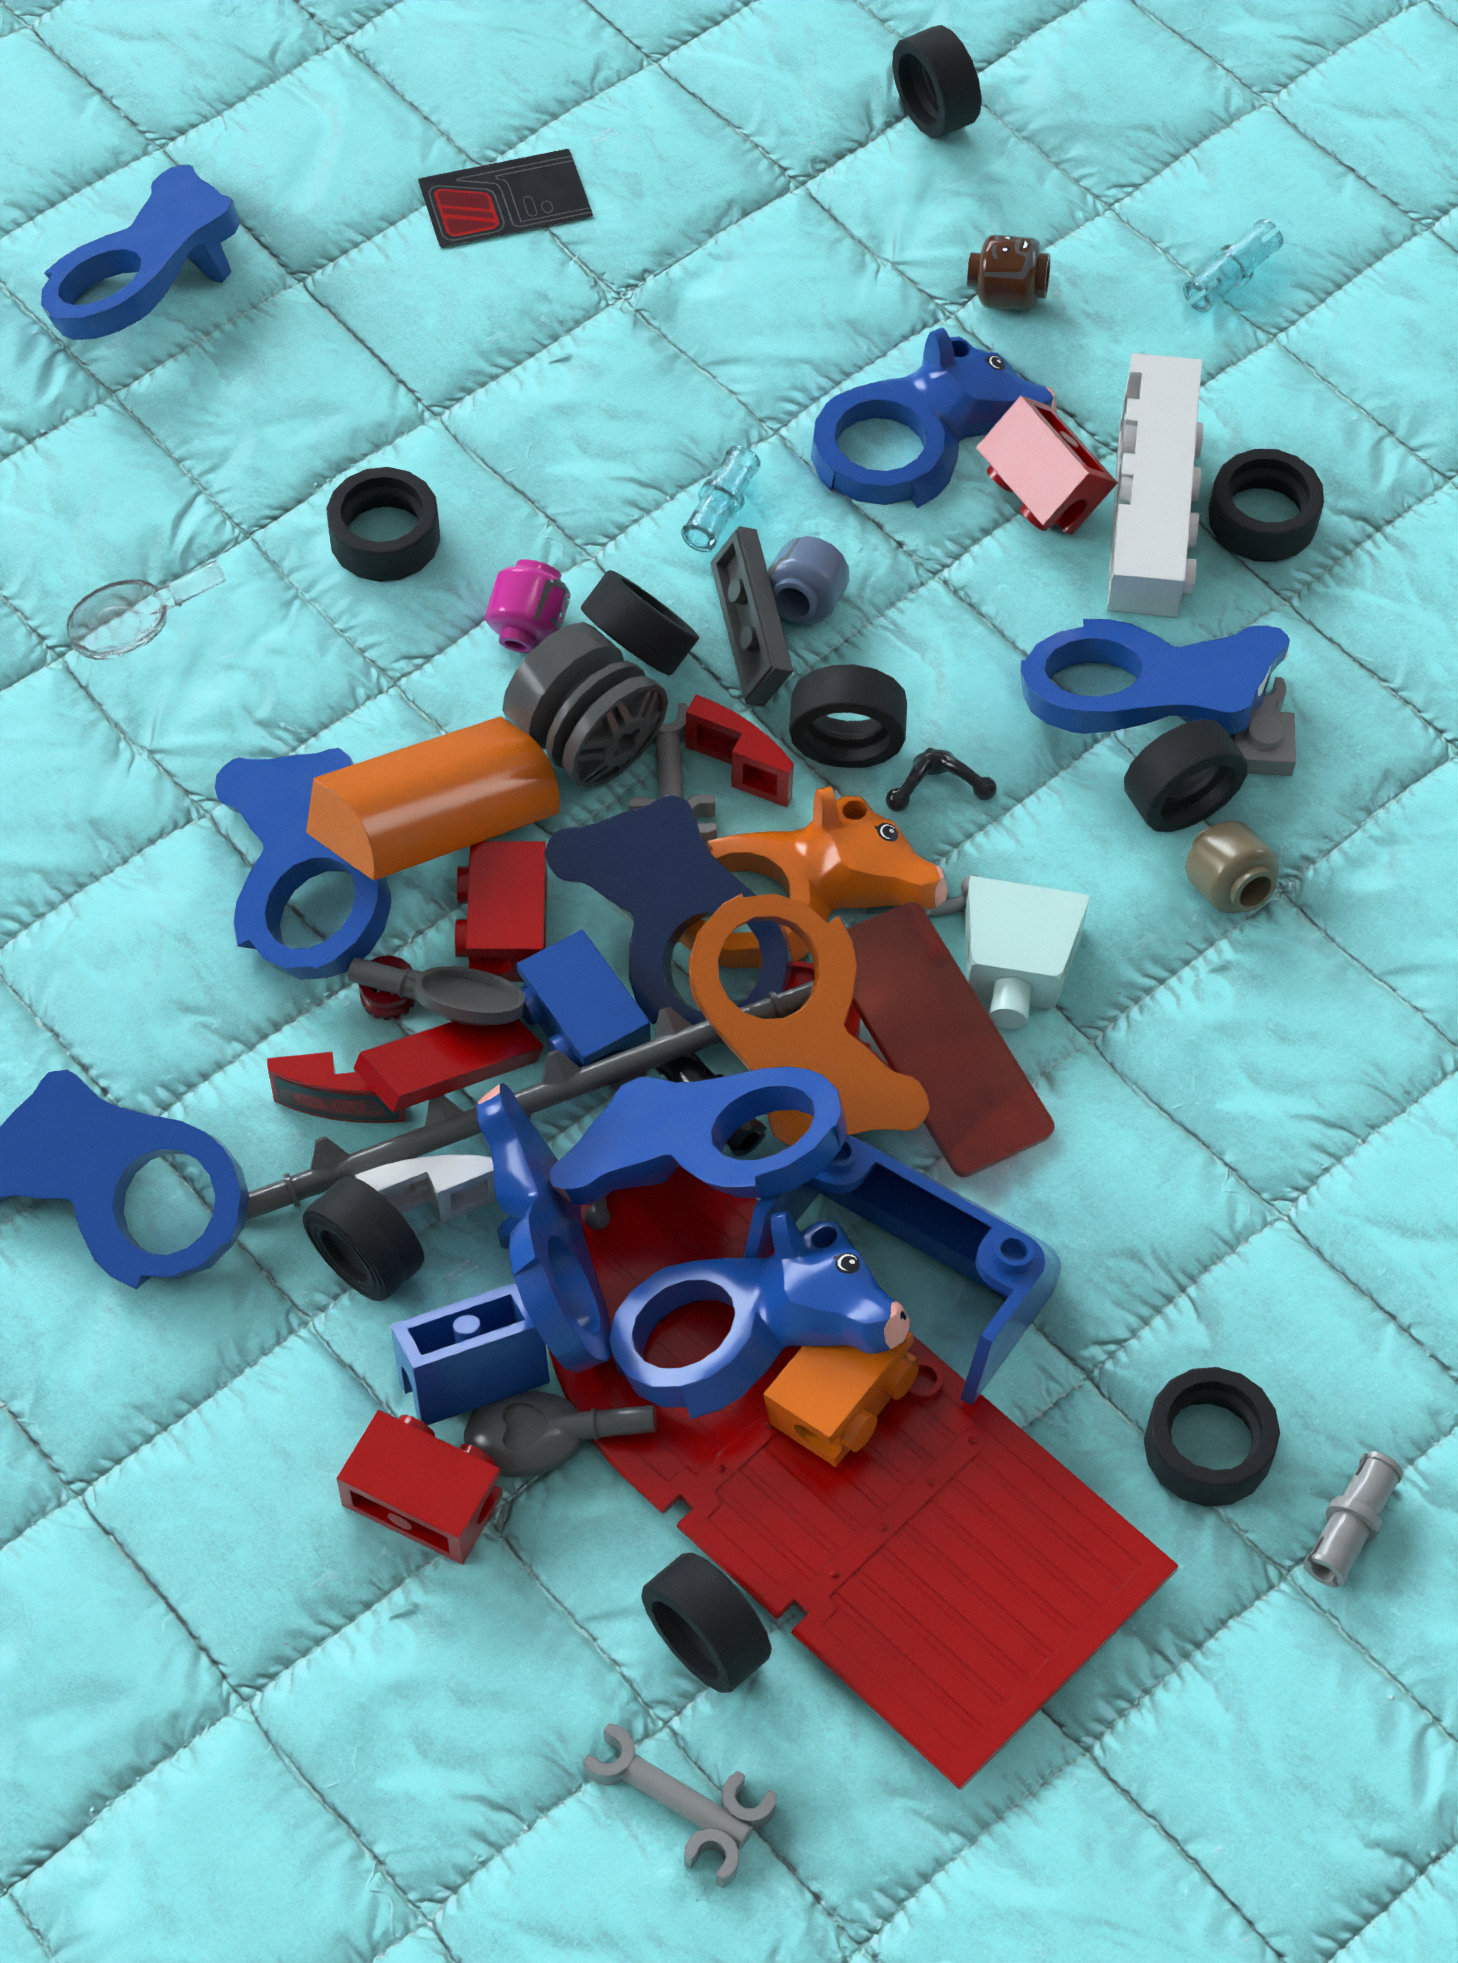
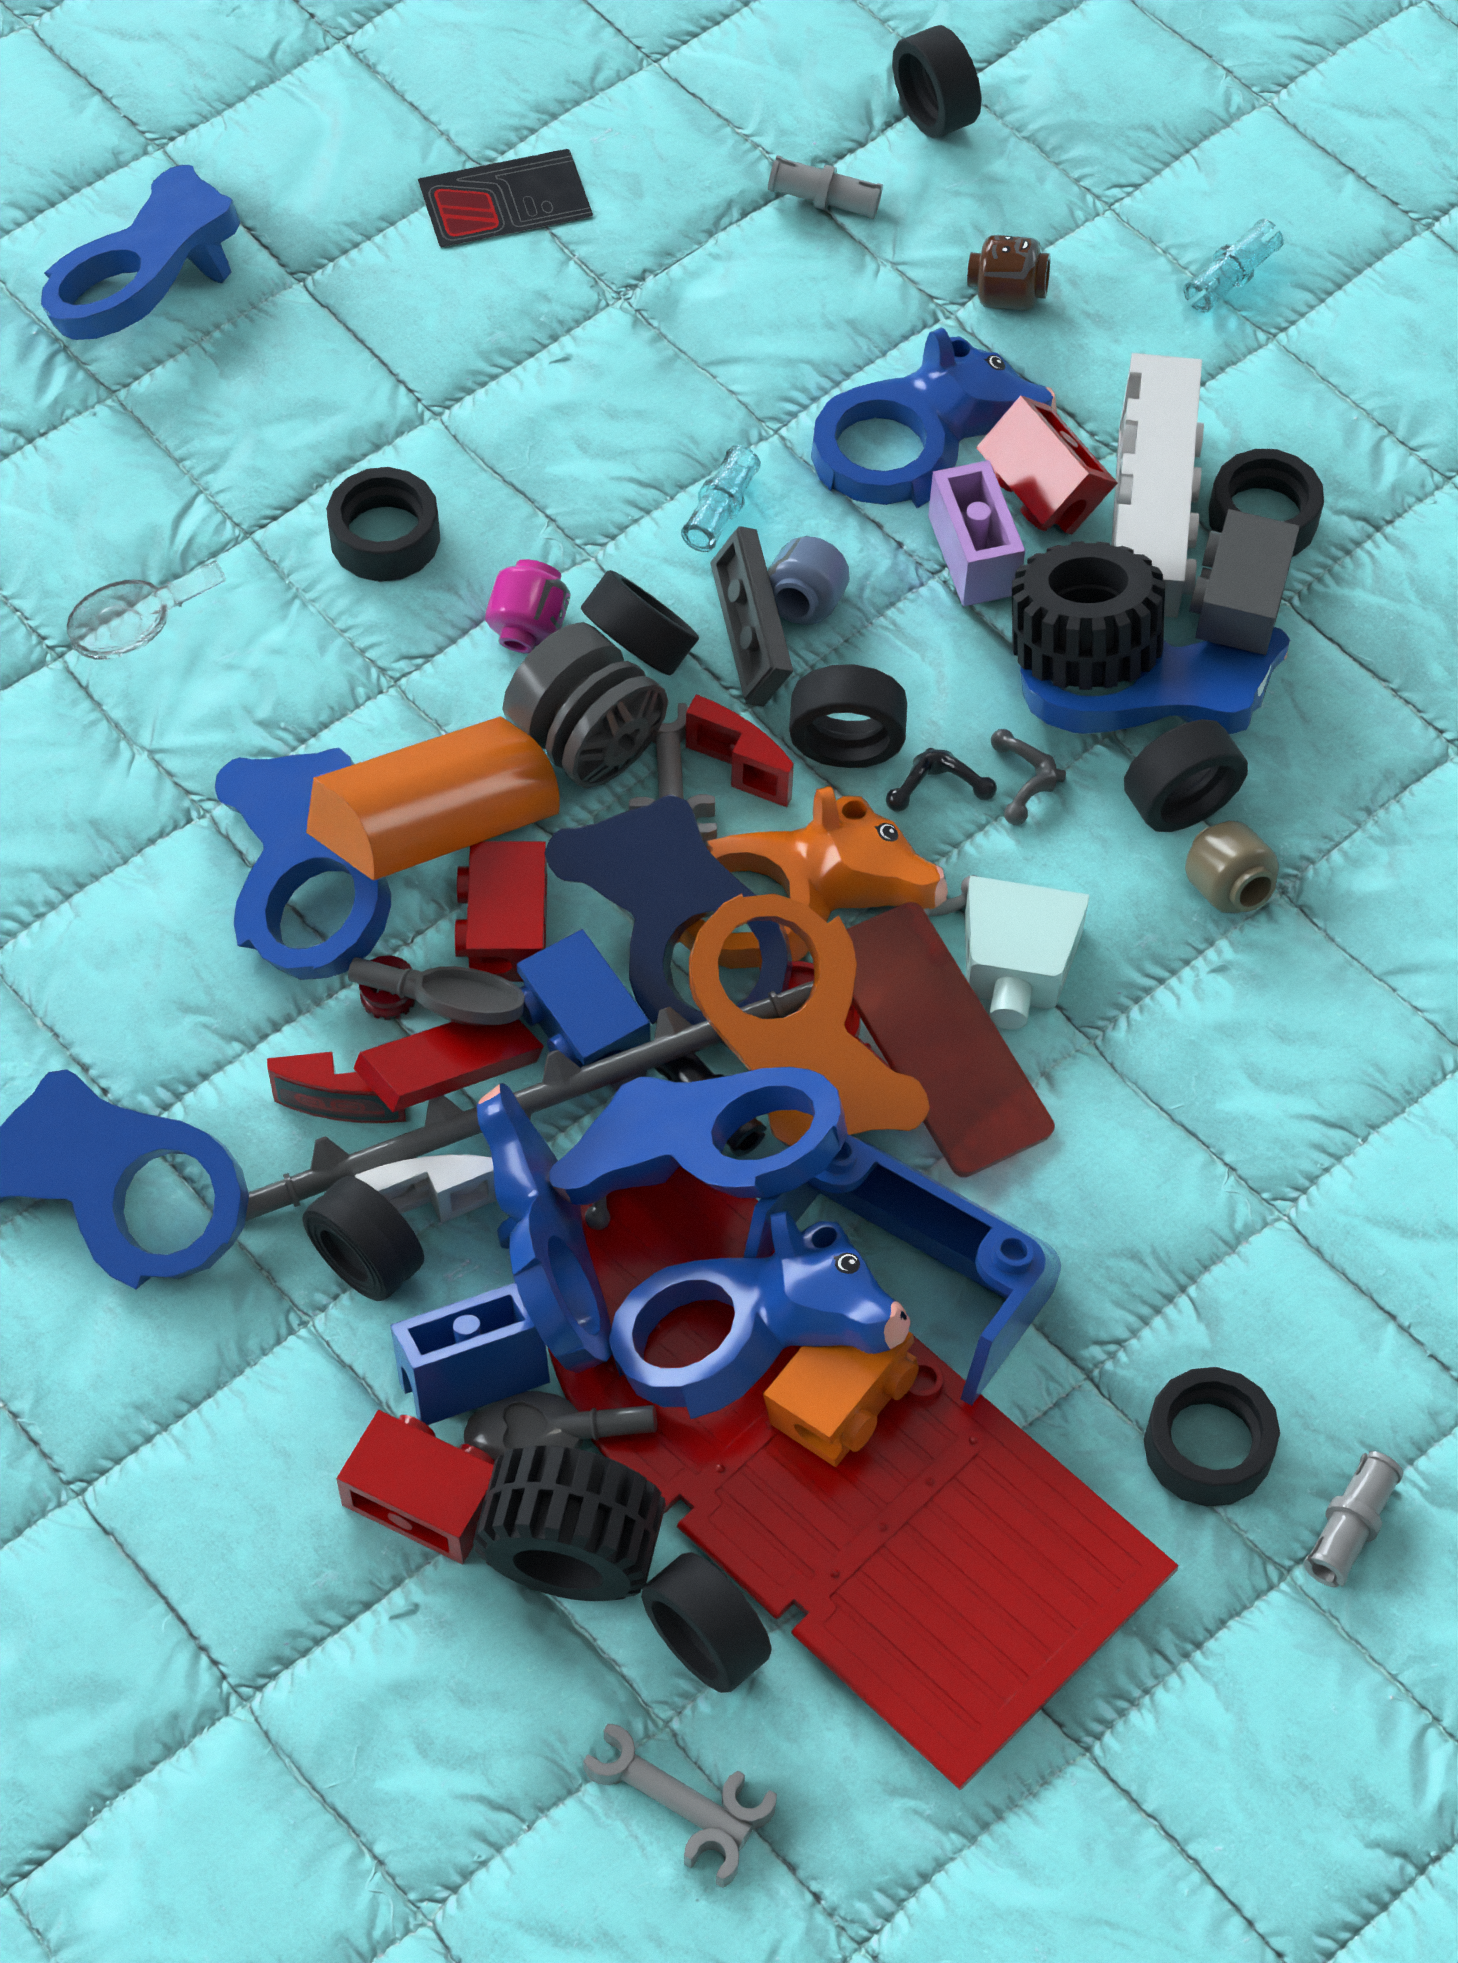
light grey plate [1231,677,1296,776] -> none
none -> black tyre [473,1446,666,1601]
none -> light grey pin [768,156,883,219]
none -> lavender brick [928,460,1025,607]
none -> dark grey piece [991,729,1066,825]
none -> black tyre [1012,541,1165,690]
none -> dark grey brick [1189,509,1300,655]

